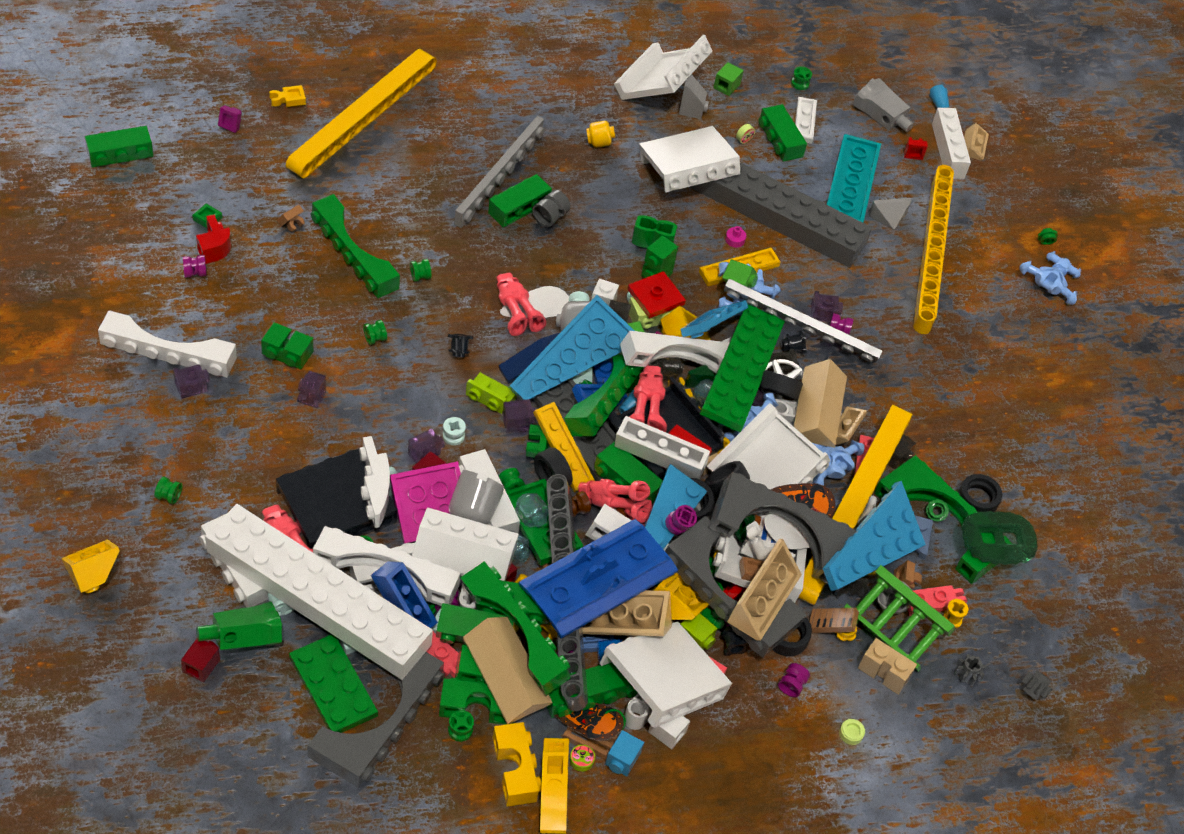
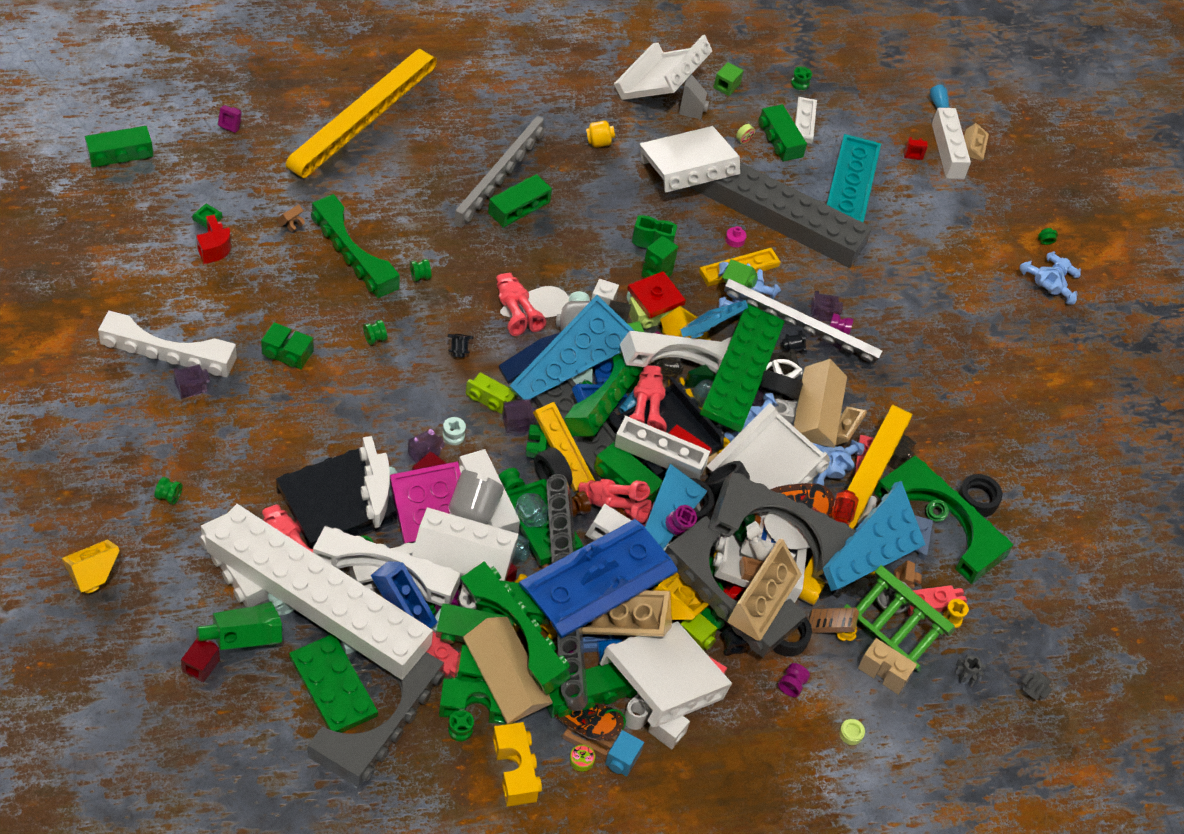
magenta wheel [182,255,206,278] -> none
yellow plate [269,85,306,107] -> none
clear purple brick [297,371,326,408] -> none
dark grey wheel [532,190,571,227] -> none
yellow slope [540,738,569,834] -> none
light grey piece [853,78,914,132] -> none
light grey slope [869,198,912,230] -> none
yellow beam [913,165,954,334] -> none
clear green piece [961,511,1038,565] -> none
none -> clear red brick [831,490,859,525]

